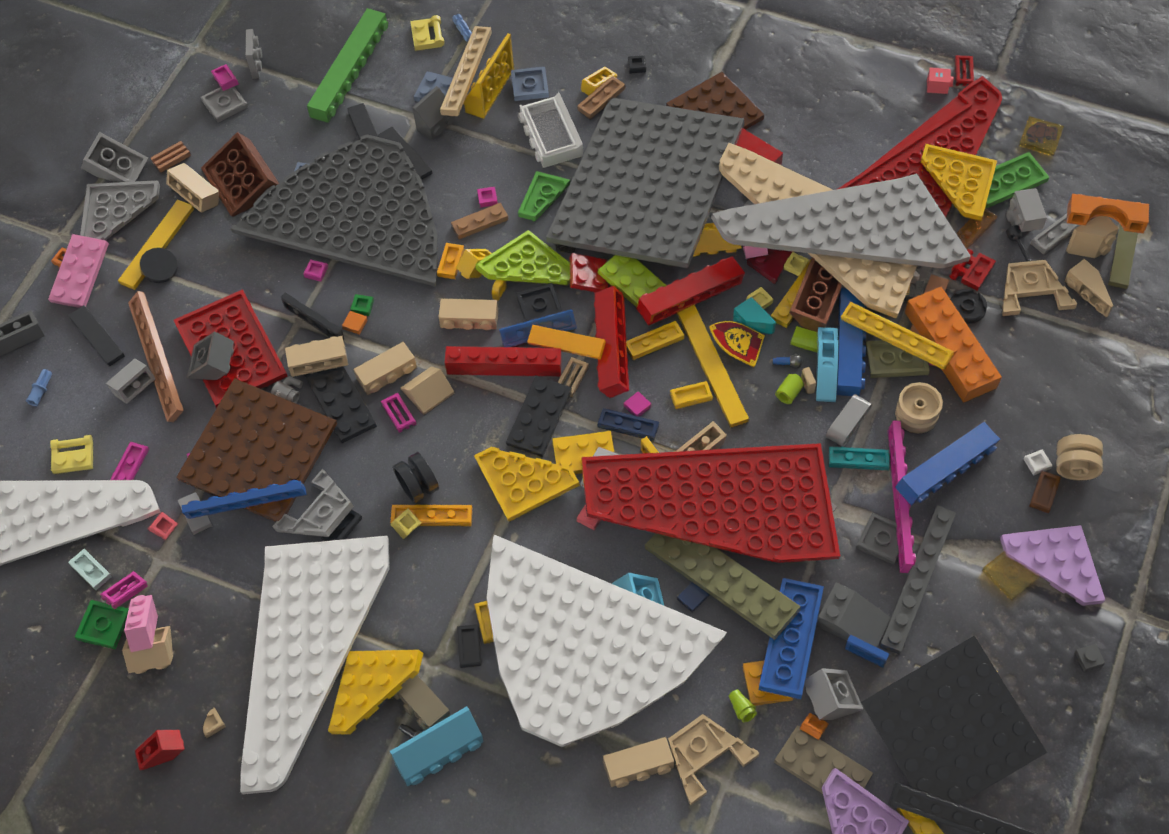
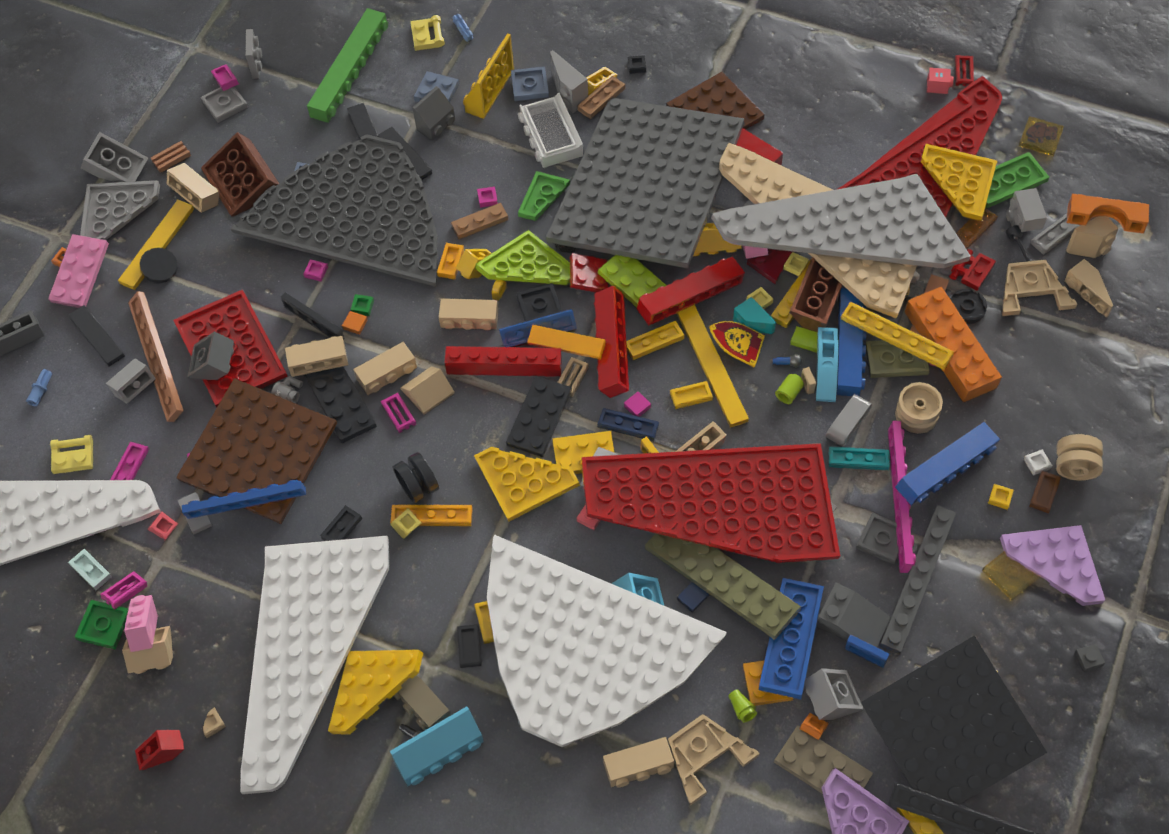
light grey wing [272,469,354,537] -> none
tan plate [440,26,492,116] -> none
olive tile [1108,224,1138,289] -> none
none -> light grey slope [550,50,588,113]
none -> yellow tile [988,484,1014,510]

